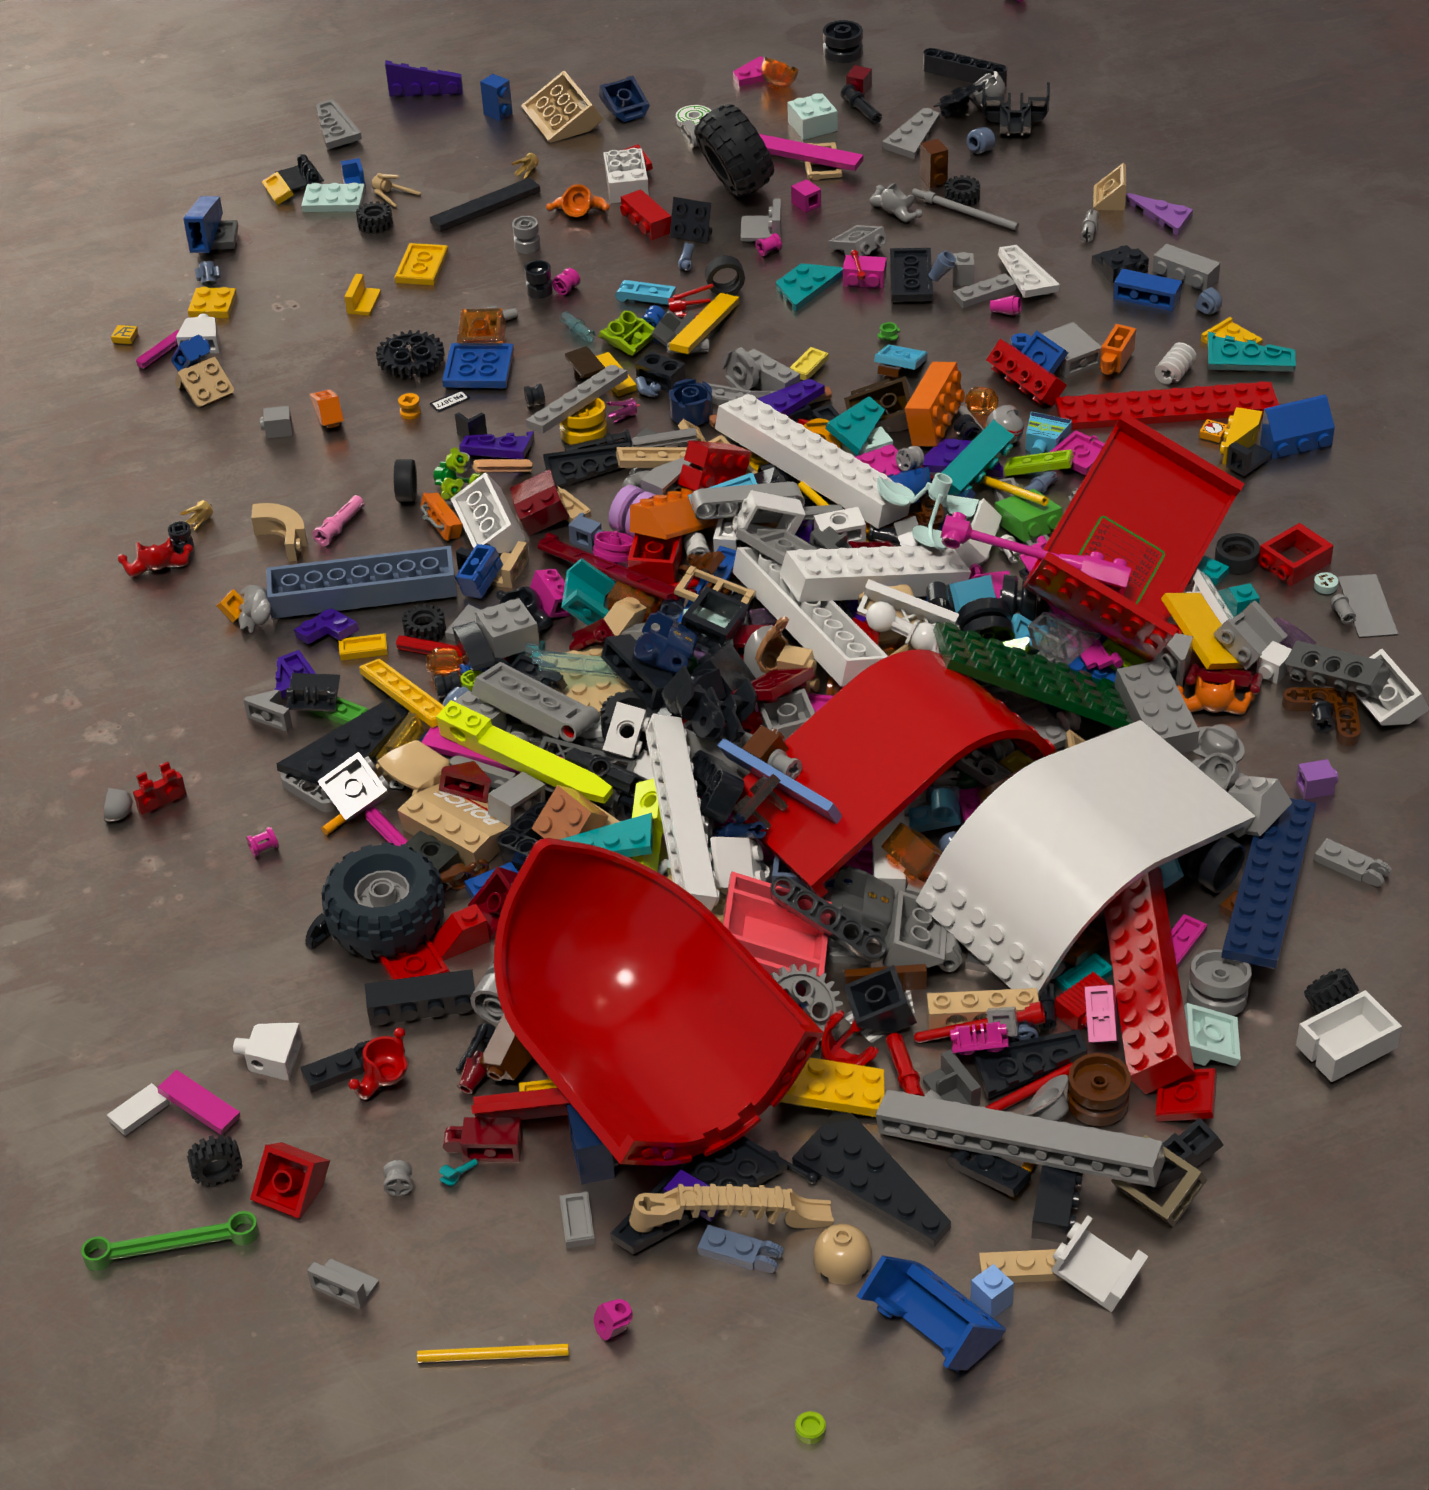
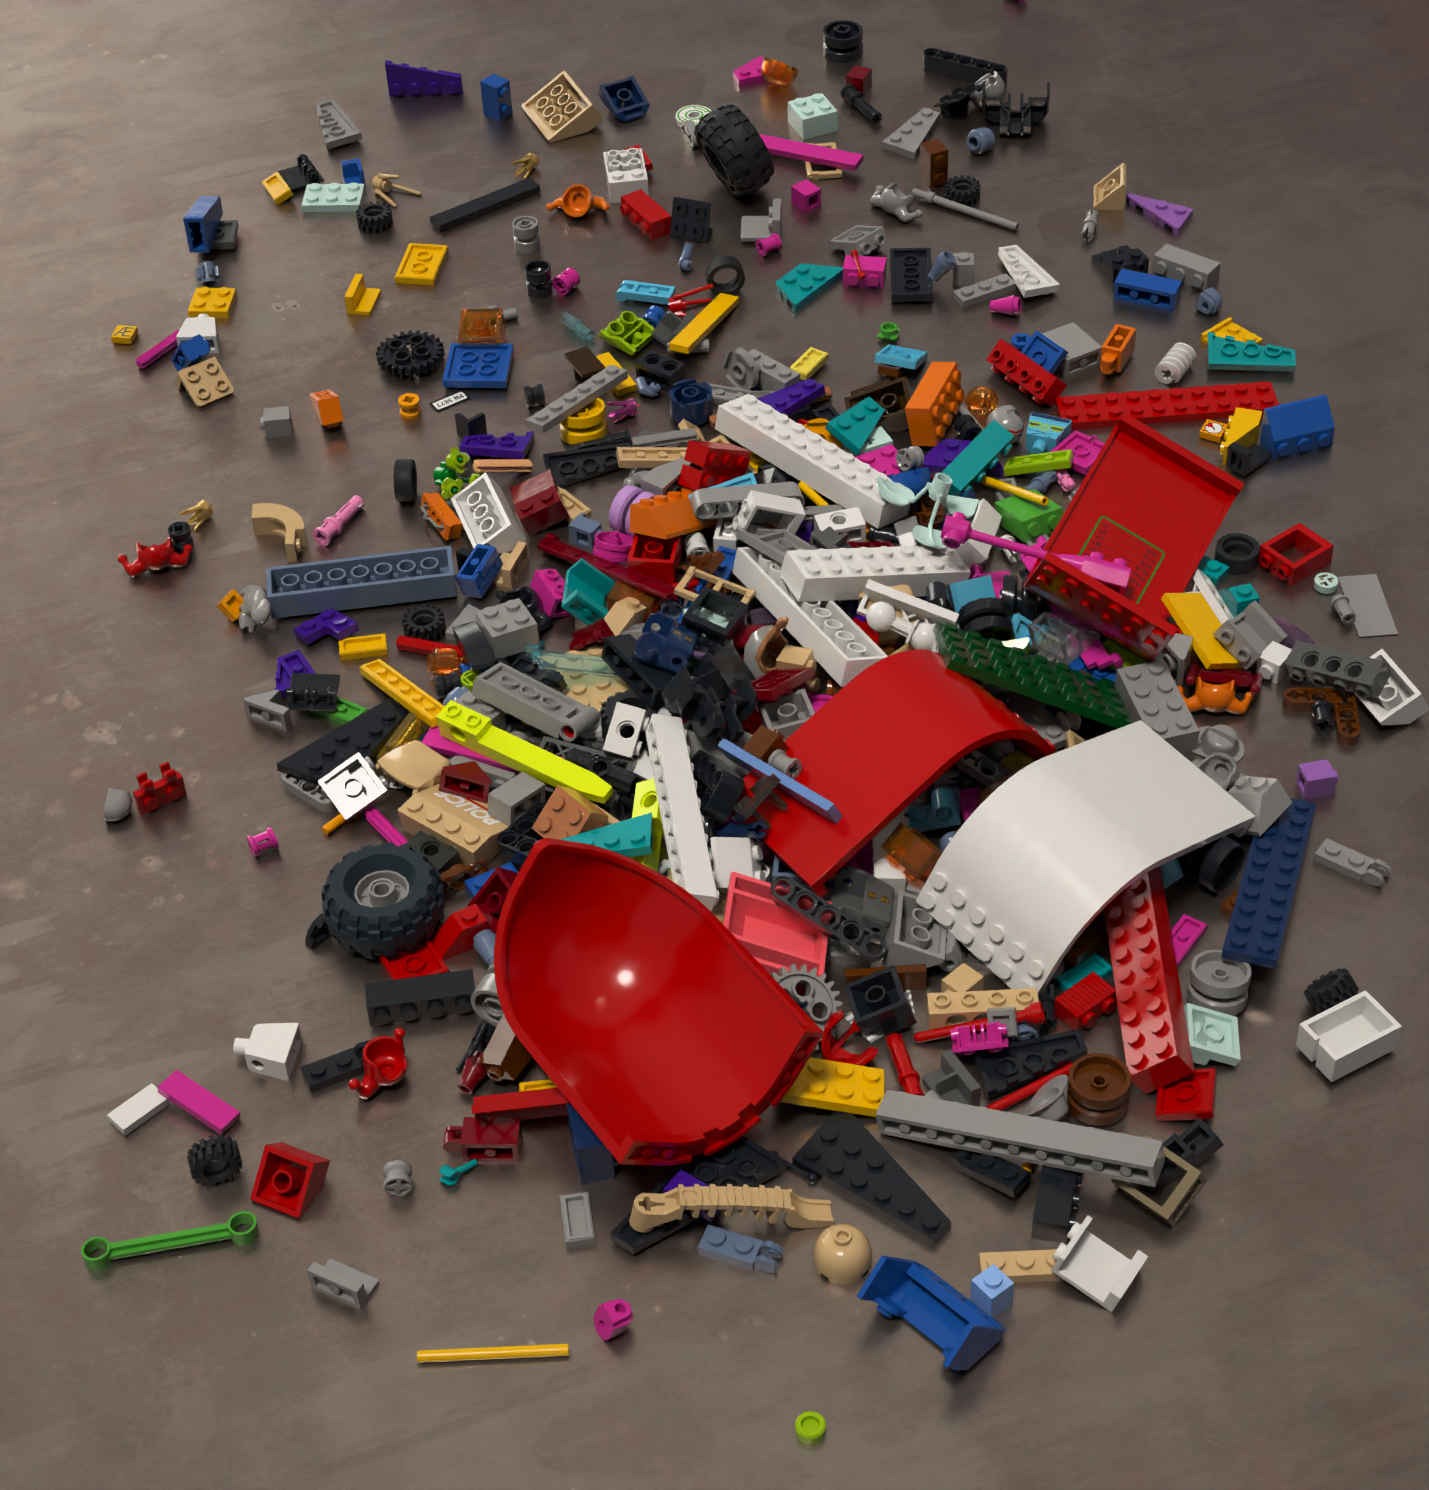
bright pink hinge [1085,985,1120,1044] -> none
none -> sand blue cone [473,930,496,966]
none -> tan brick [941,963,984,993]
none -> bright pink axle [1054,468,1075,492]

